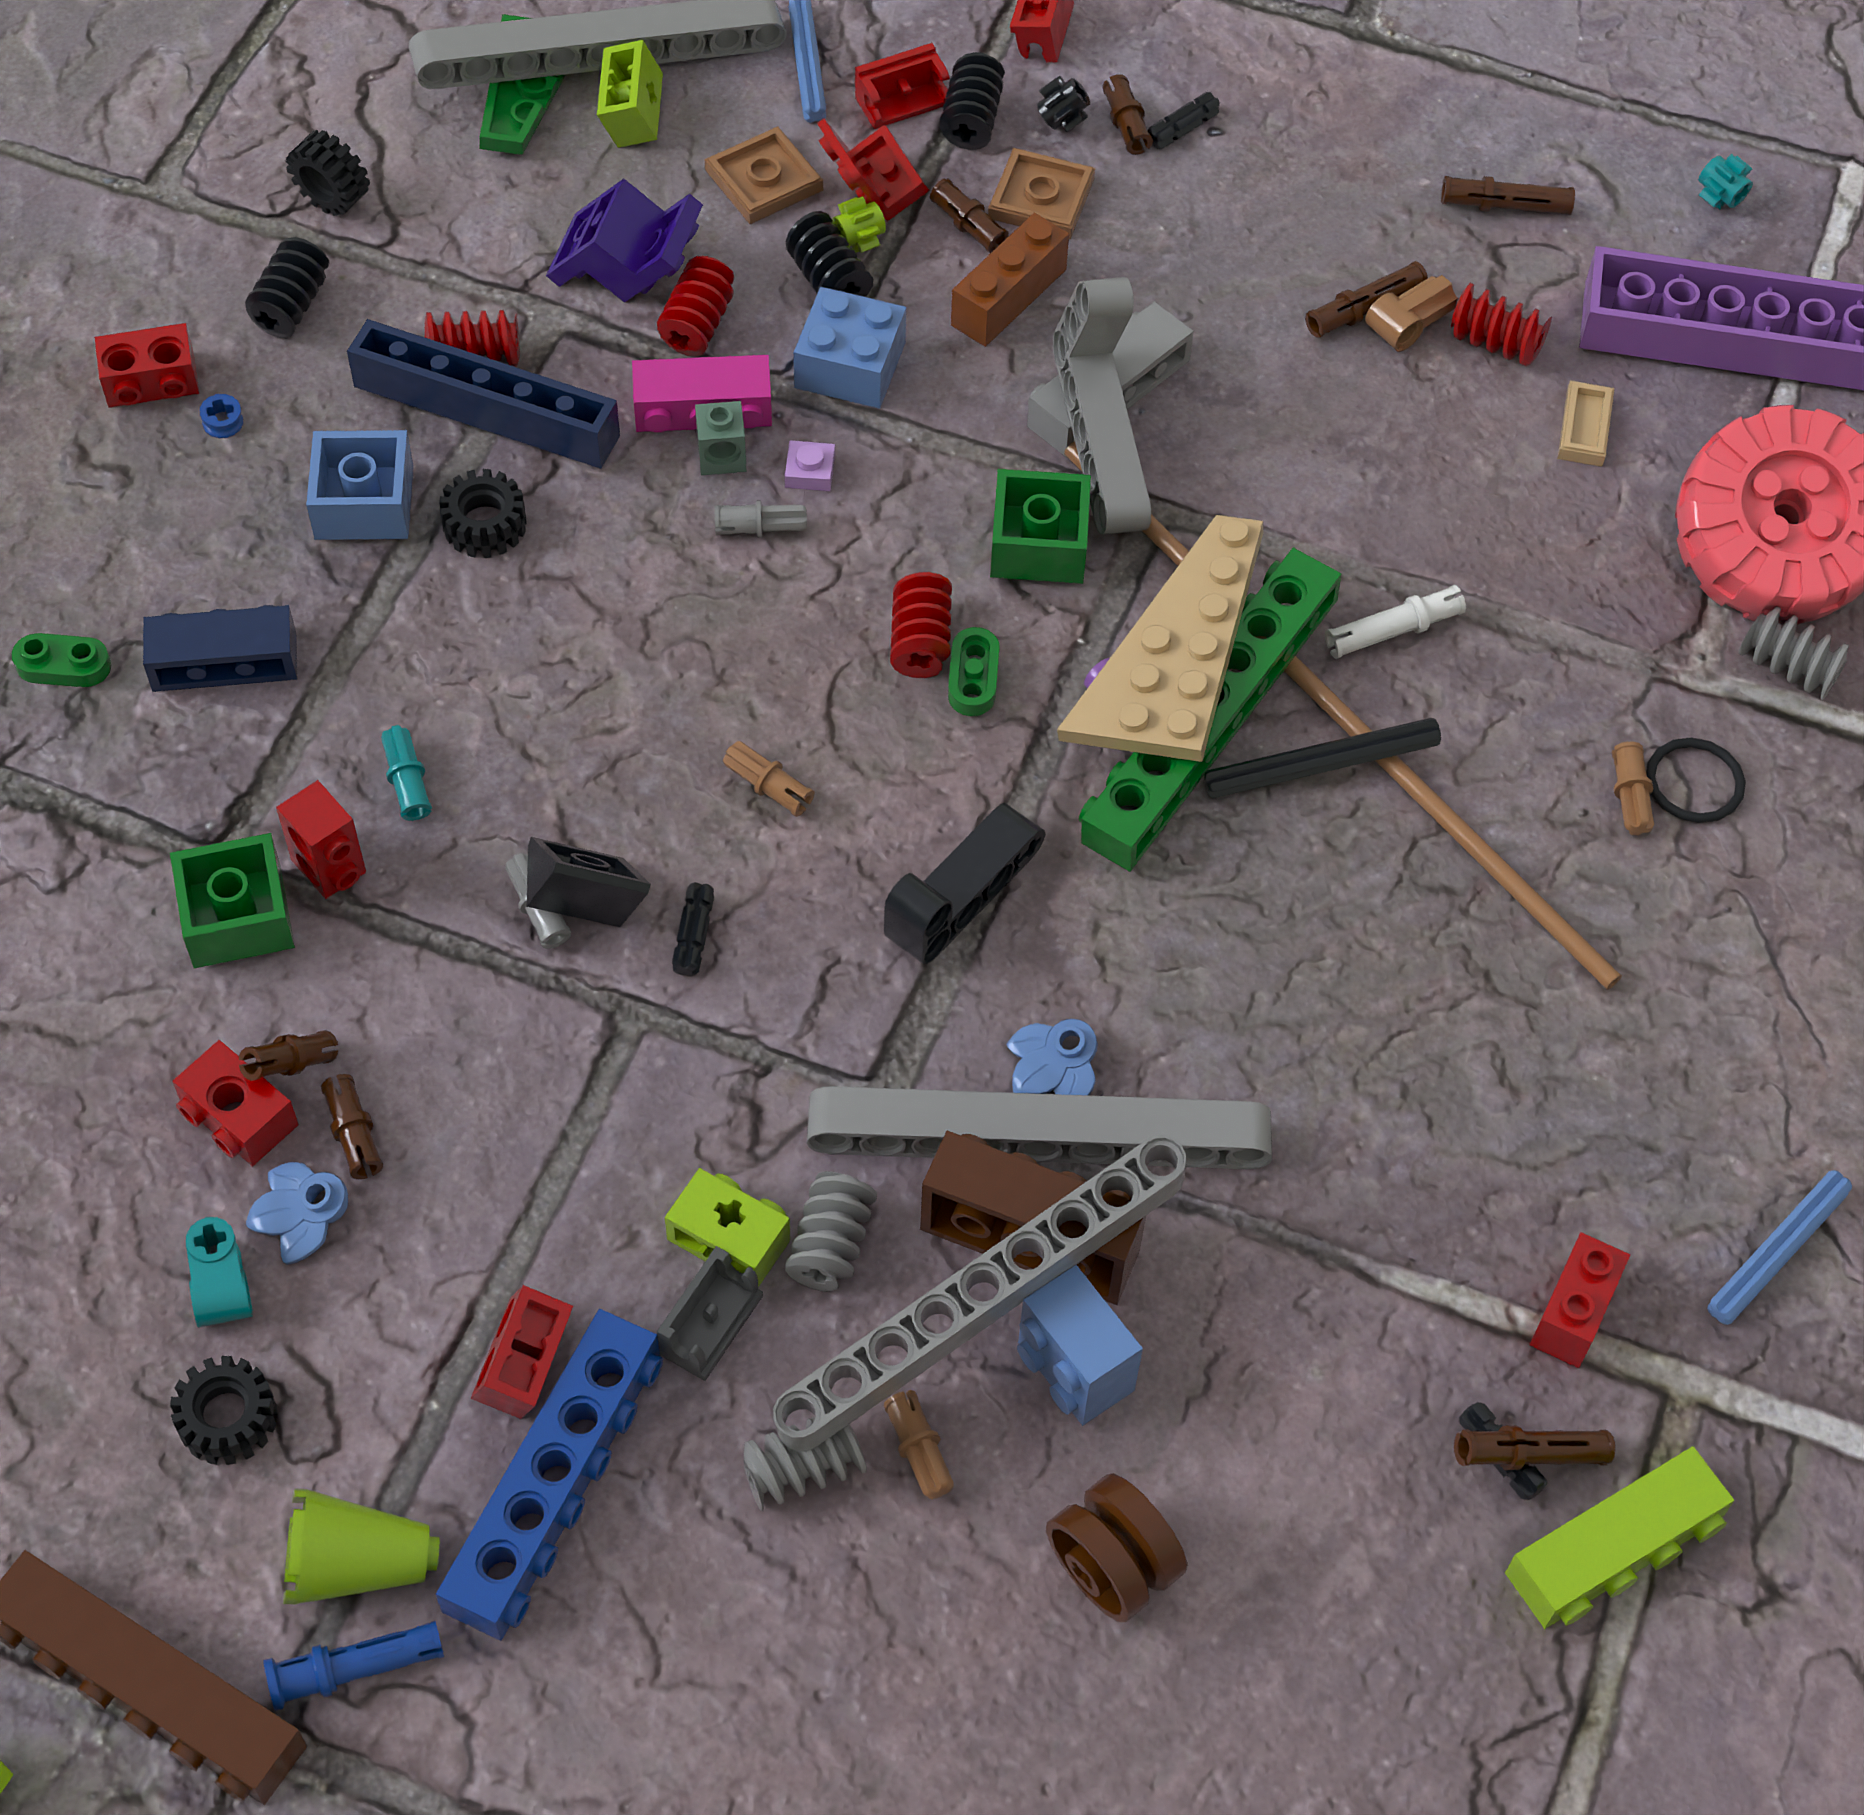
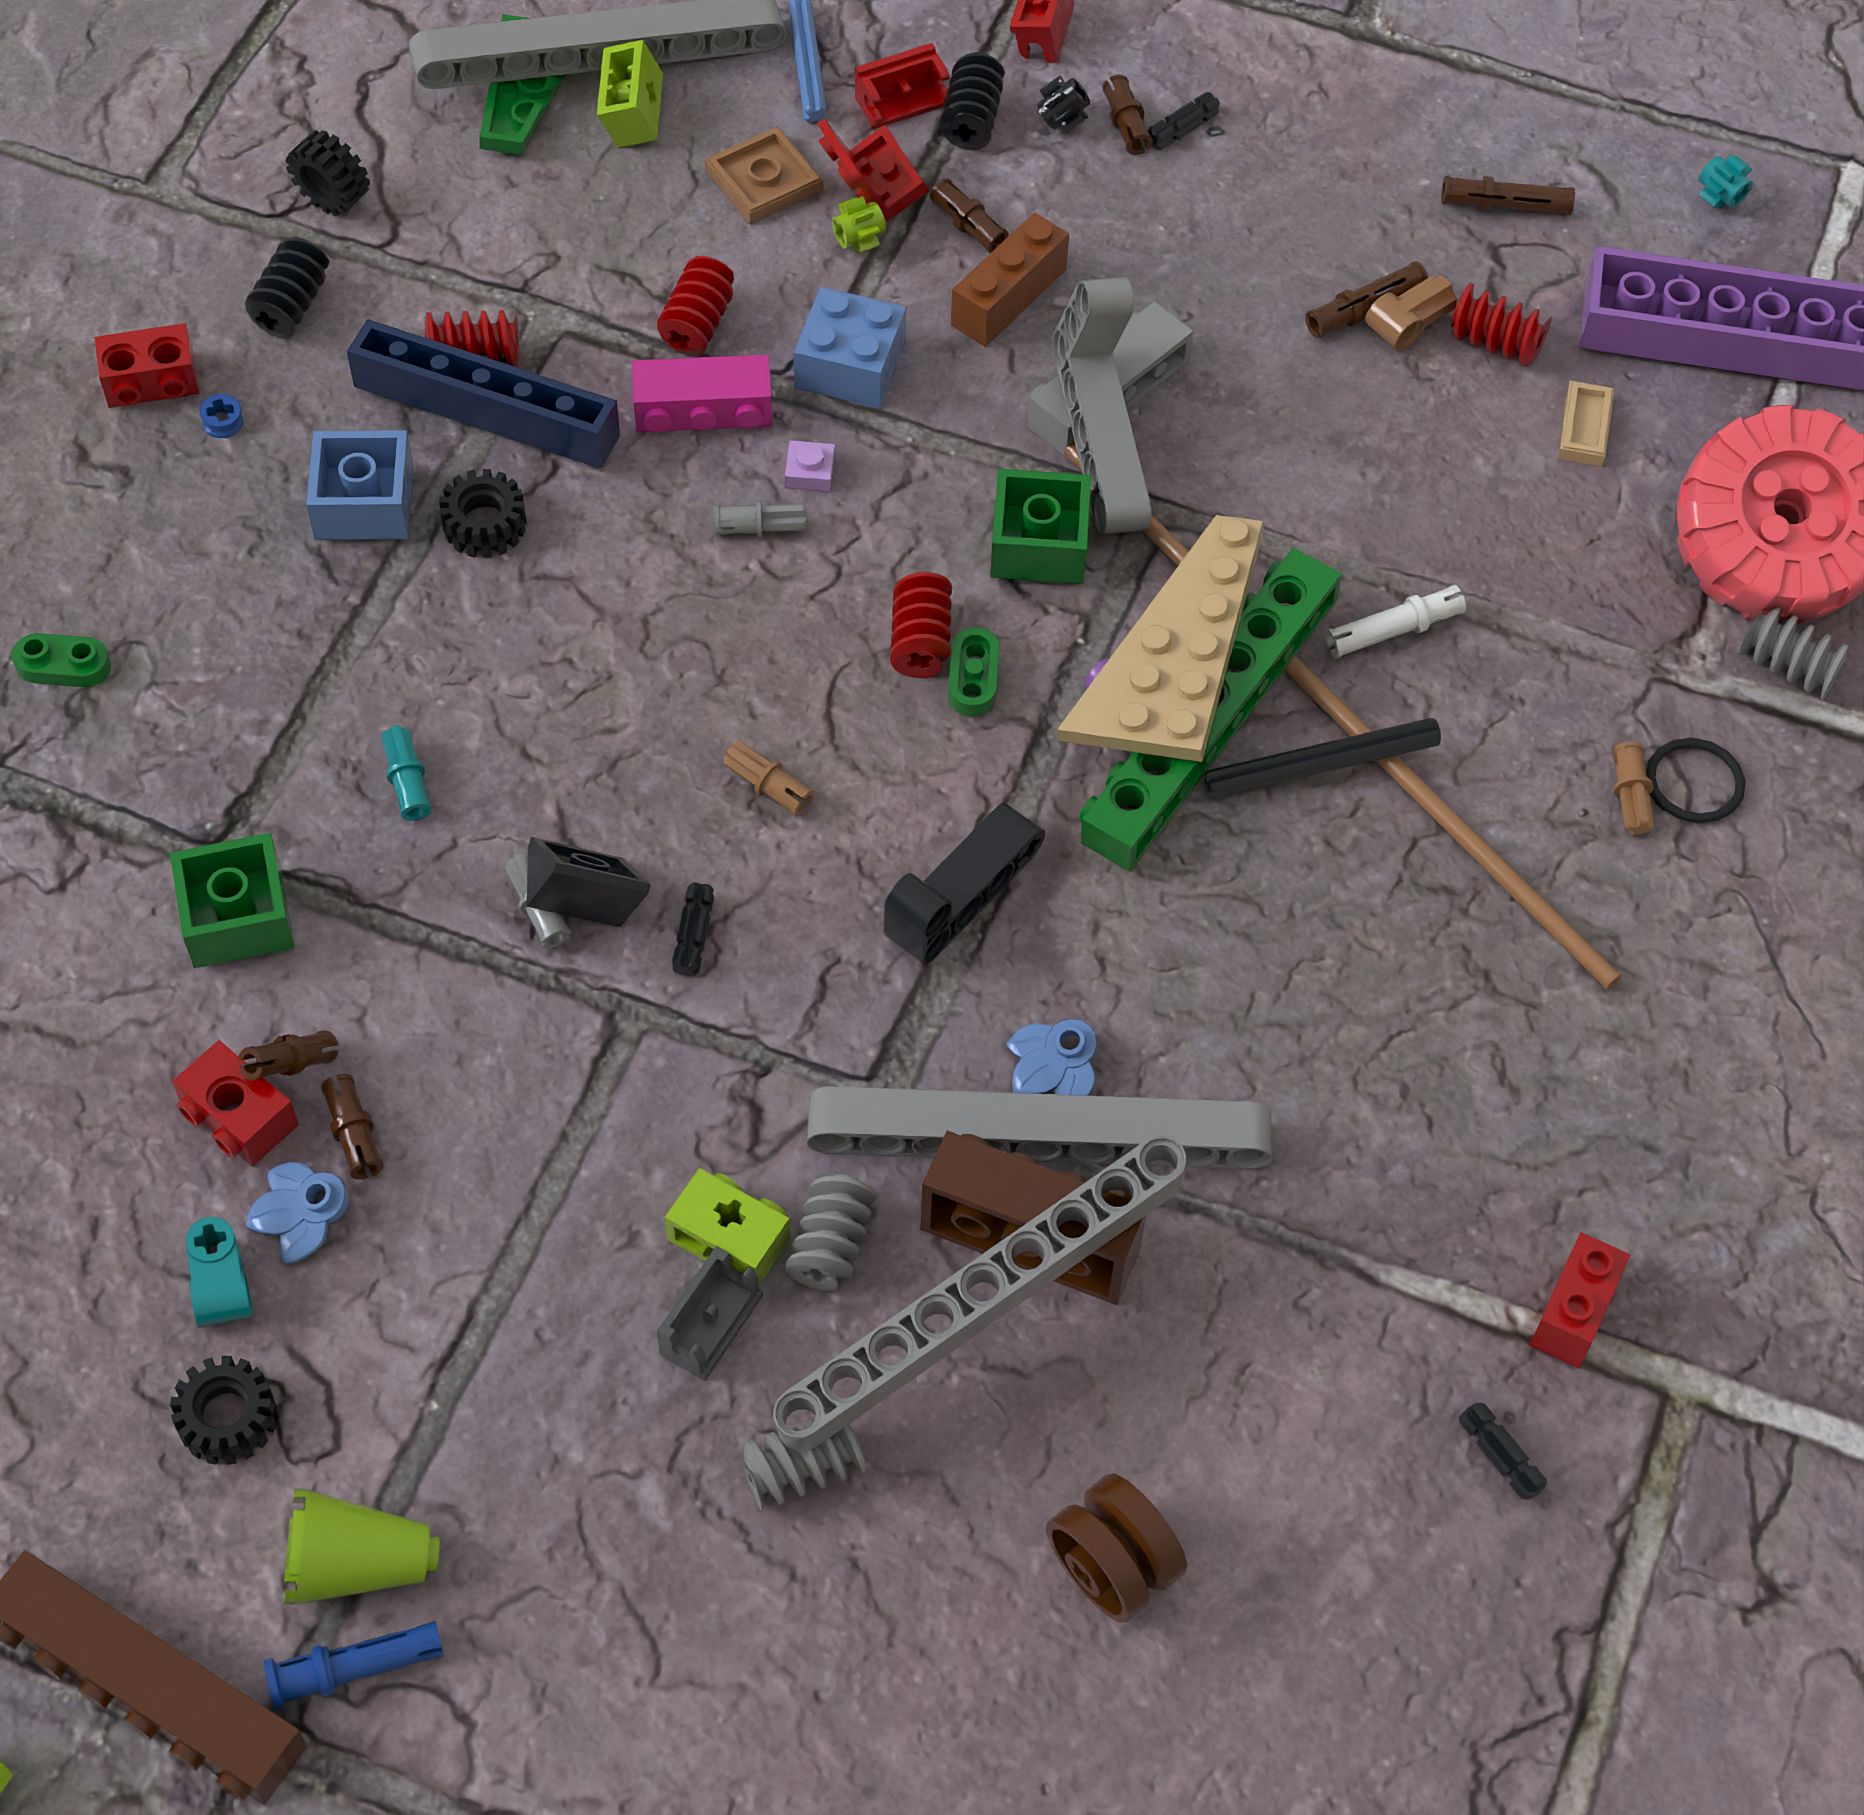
dark blue brick [143,605,297,692] -> none
red brick [276,780,366,899] -> none
blue brick [436,1308,663,1641] -> none
red brick [470,1285,573,1419] -> none
dark purple bracket [546,178,703,302] -> none
sand green brick [695,401,747,475] -> none
black piece [786,211,873,297] -> none
medium nougat axle [883,1390,954,1499] -> none
medium nougat tile [988,148,1095,239] -> none
medium blue brick [1017,1265,1143,1426] -> none
reddish brown pin [1454,1425,1616,1470] -> none
lime brick [1505,1446,1735,1629] -> none
medium blue axle [1707,1170,1852,1325] -> none

